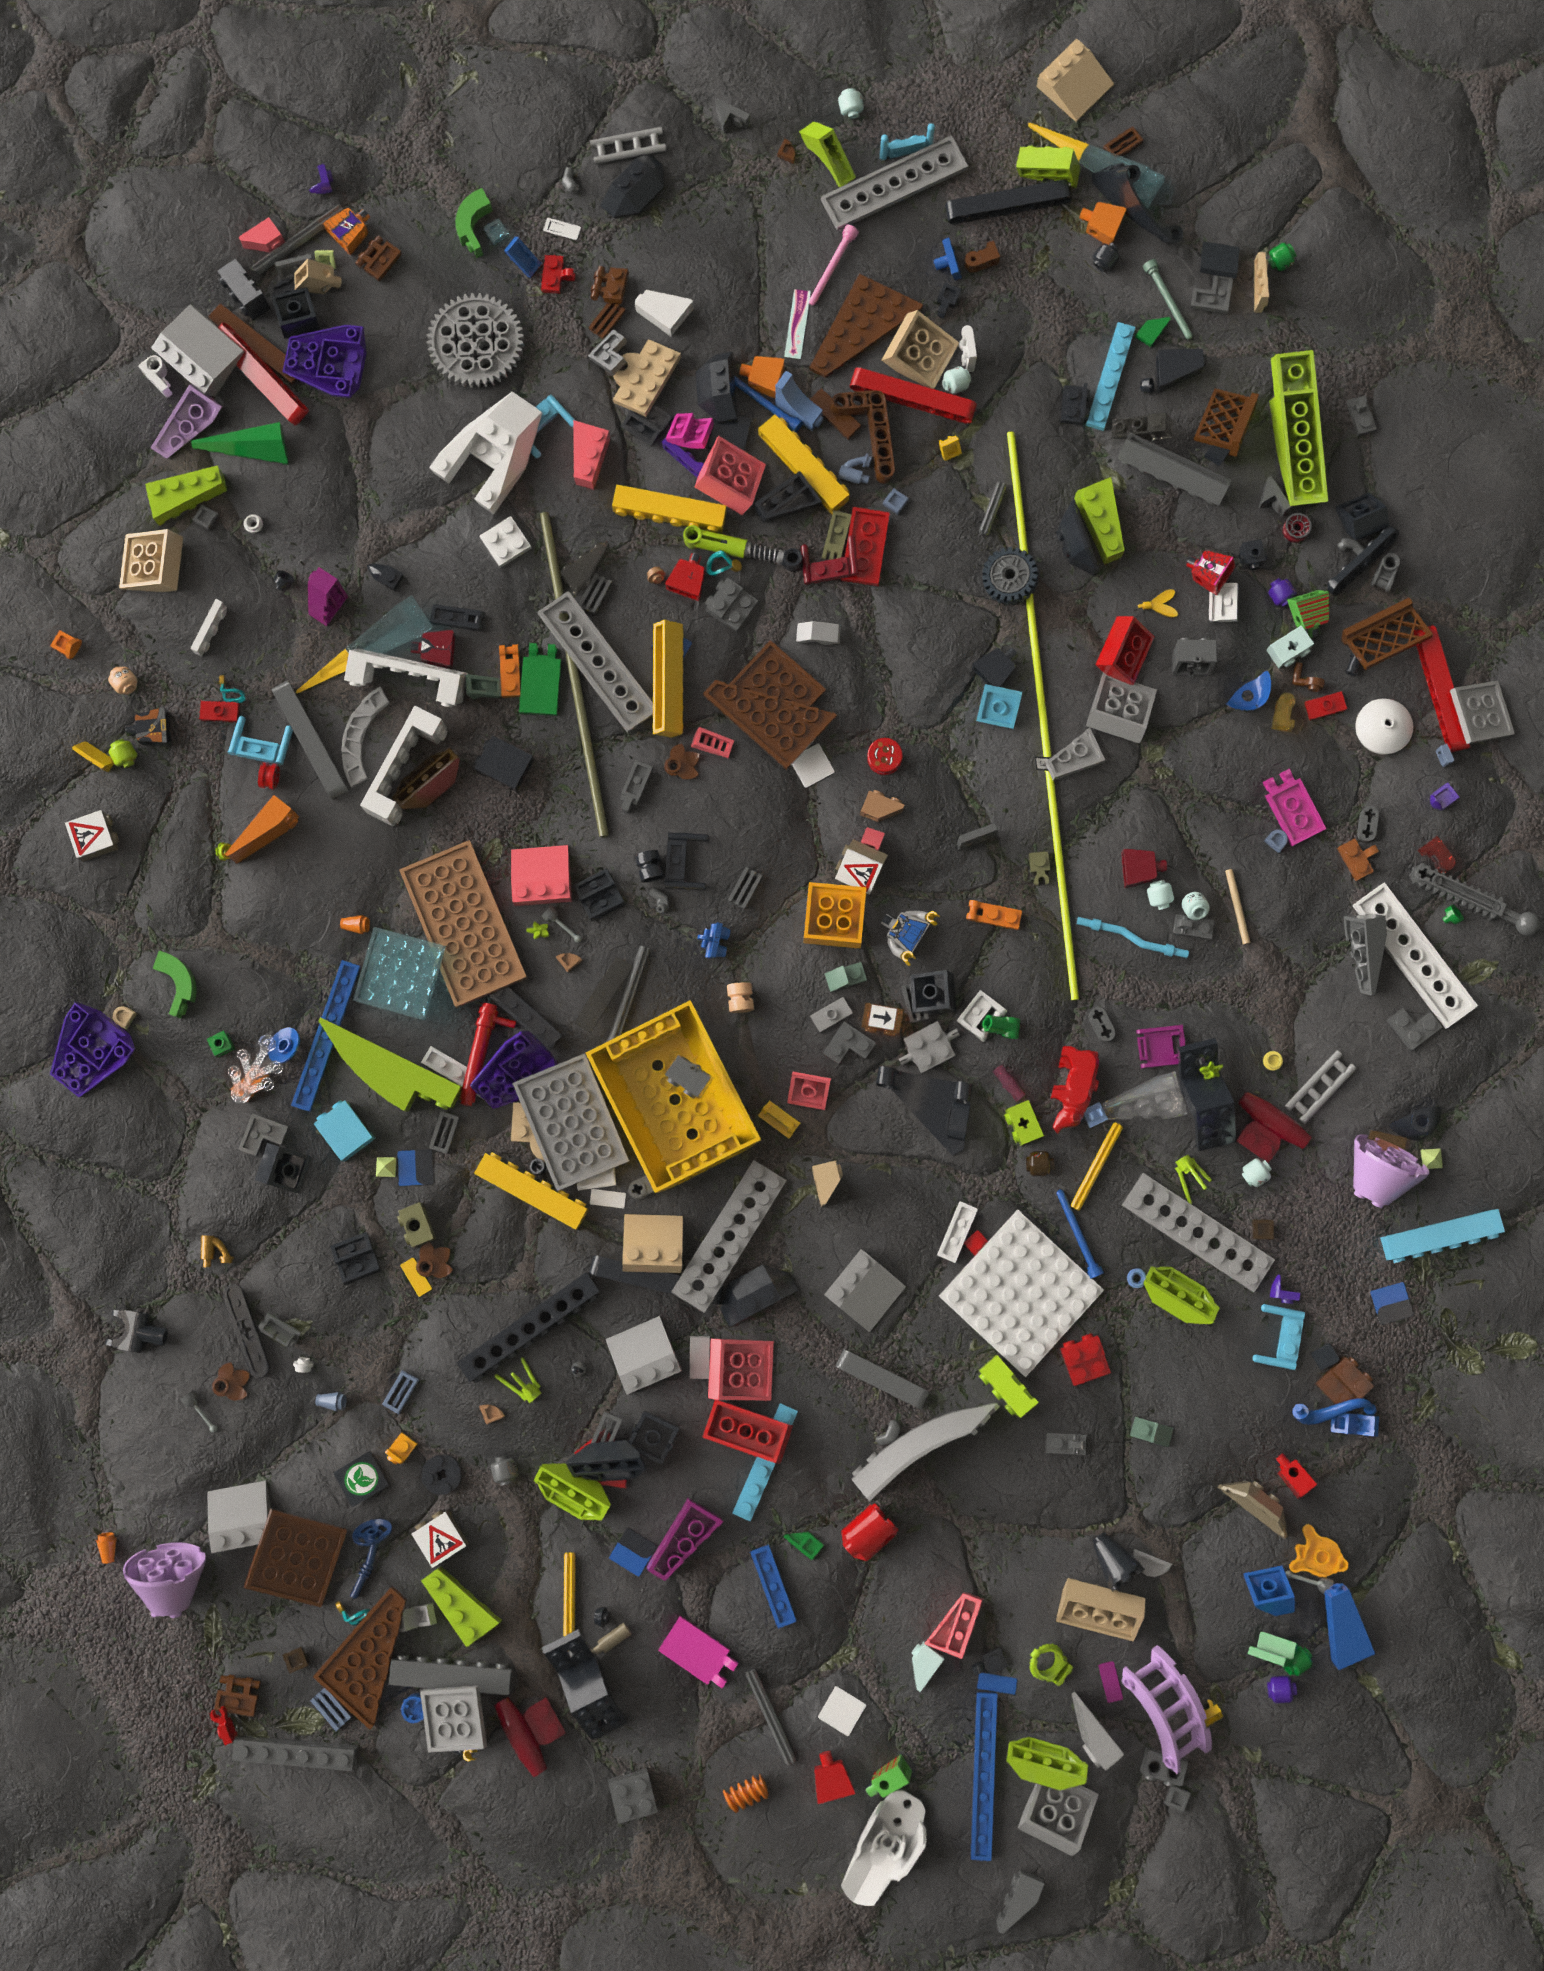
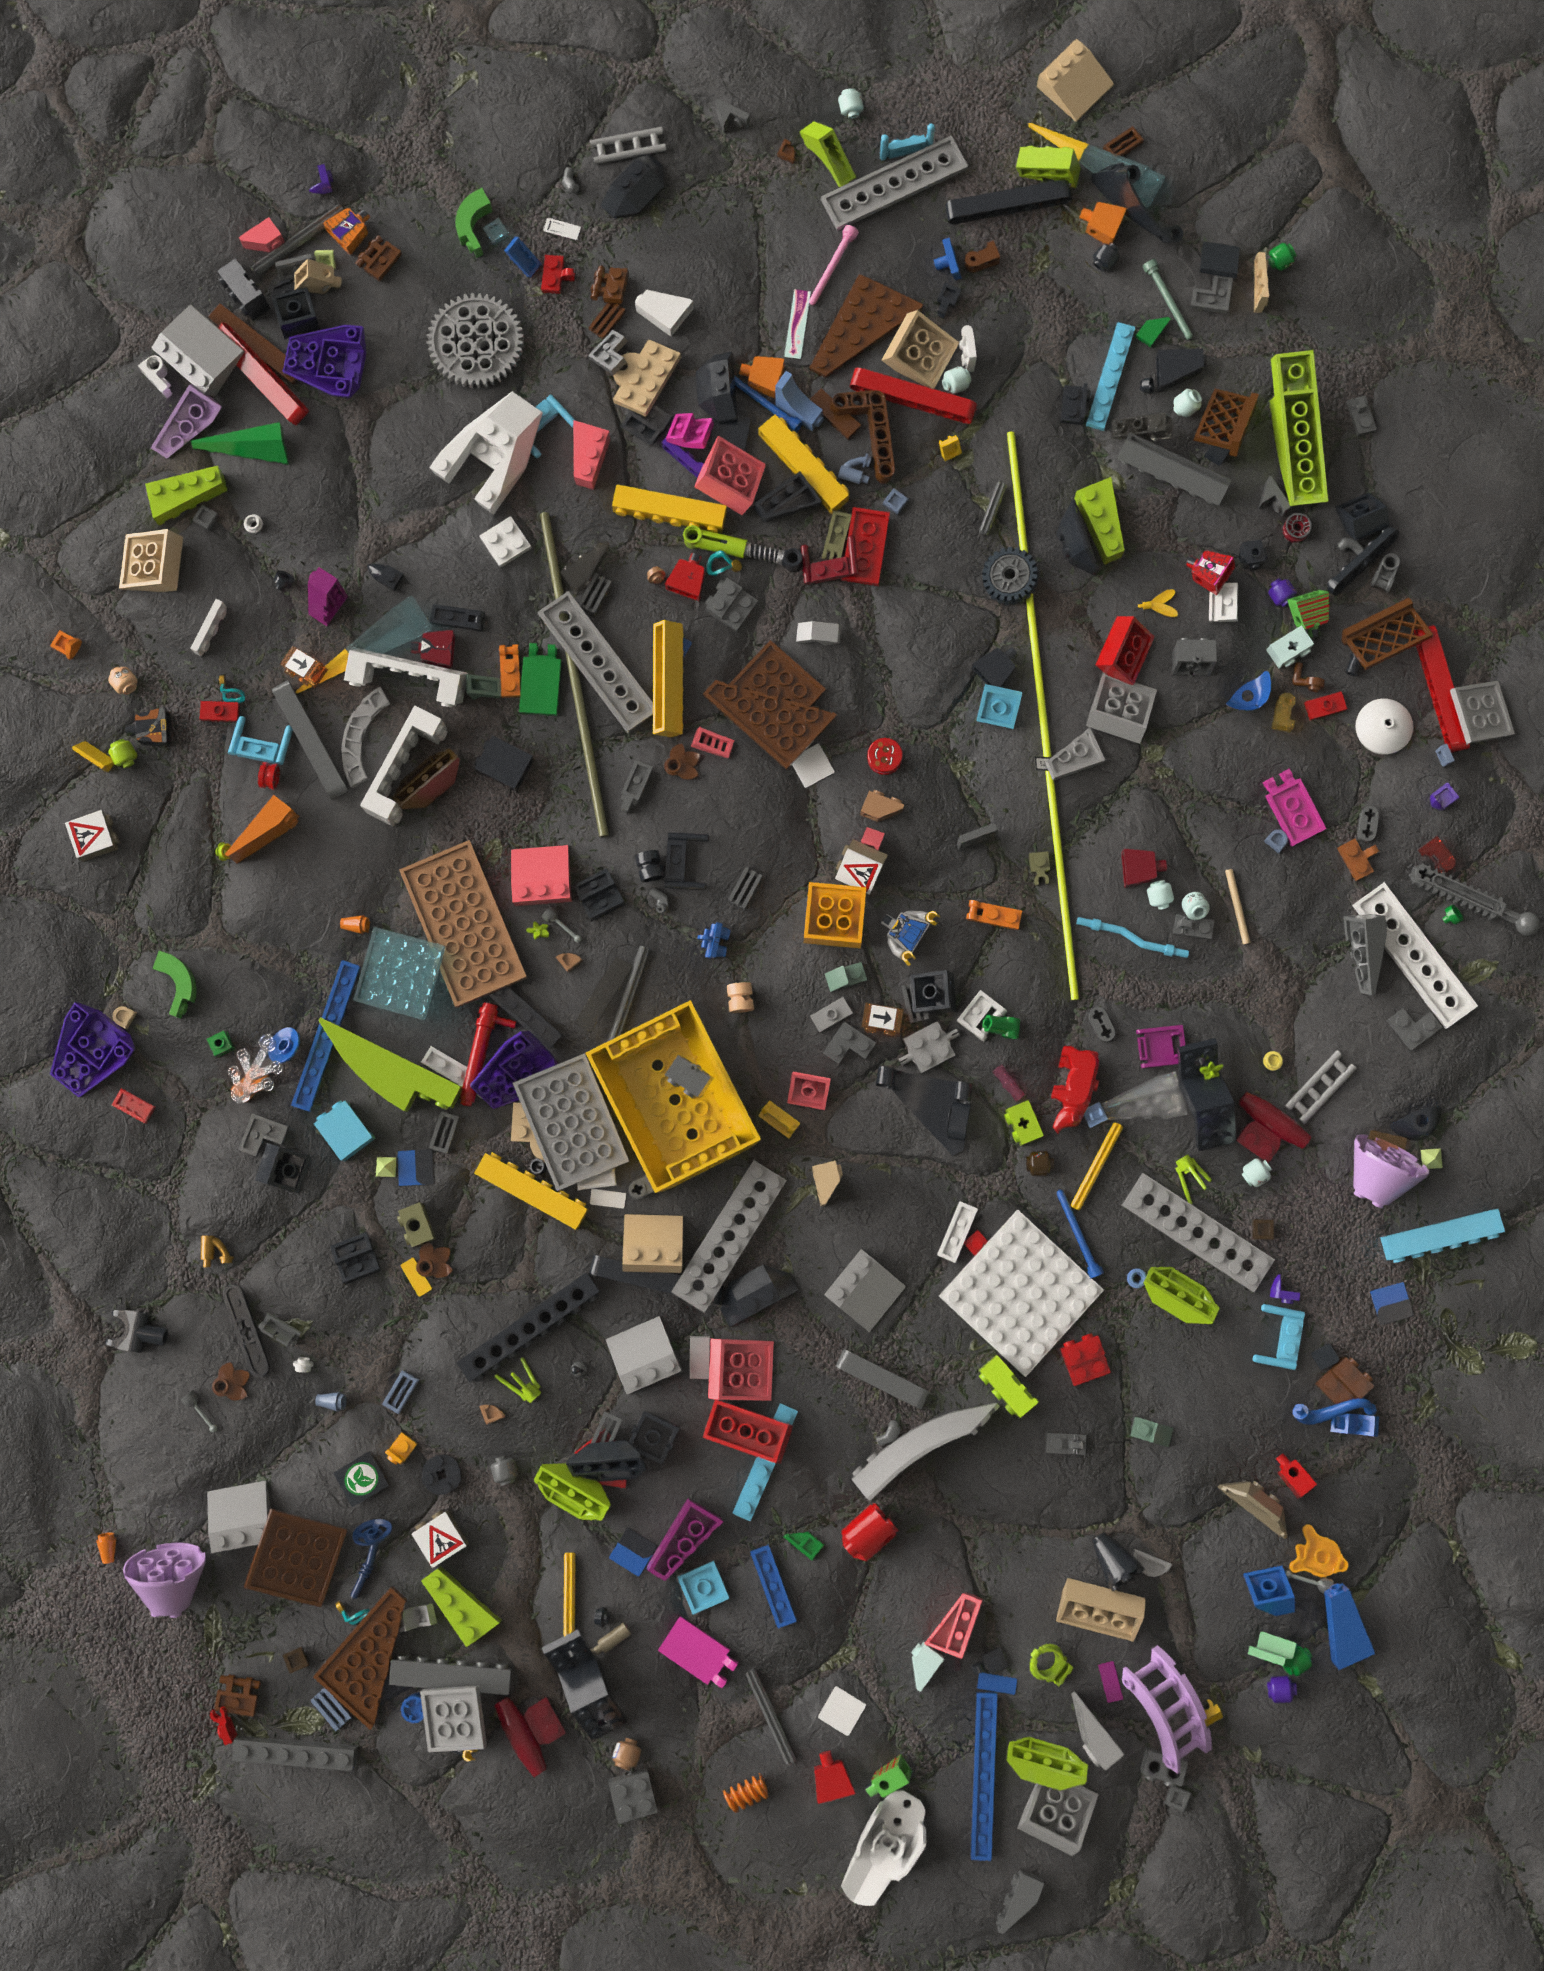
none -> red plate [112,1088,156,1124]
none -> clear orange brick [280,646,328,688]
none -> medium nougat head [612,1738,641,1771]
none -> medium azure plate [677,1561,730,1614]
none -> light aqua head [1174,389,1202,417]

